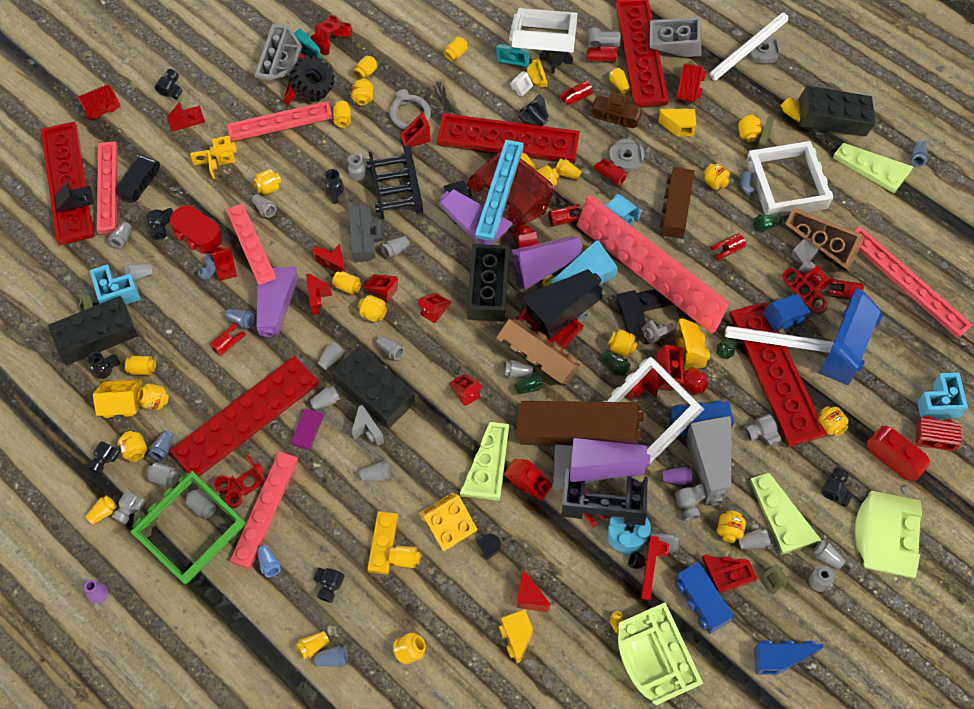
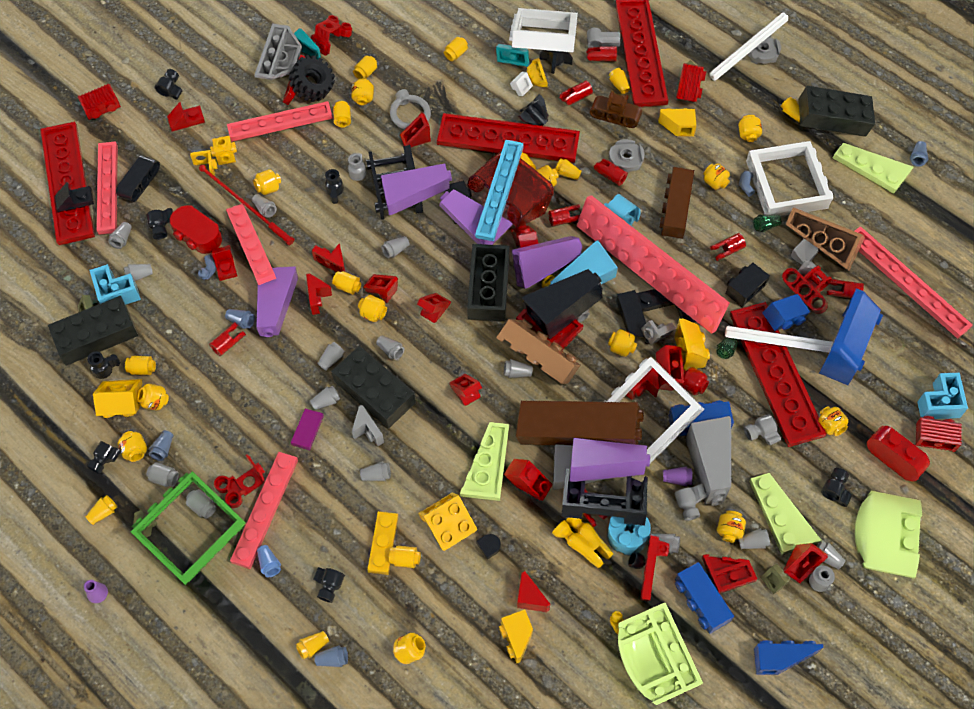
light grey piece [112,491,146,525] -> none
red plate [169,355,319,477] -> none
dark grey piece [349,206,383,263] -> none
clear green cone [514,372,544,395] -> none
clear green cone [601,350,630,376] -> none
light grey slope [650,17,702,57] -> none
olive tile [757,116,774,149] -> none
none -> red piece [199,165,295,246]
none -> medium lavender slope [381,164,452,215]
none -> yellow piece [552,515,613,568]
none -> black brick [725,262,770,308]
none -> red slope [783,543,828,583]

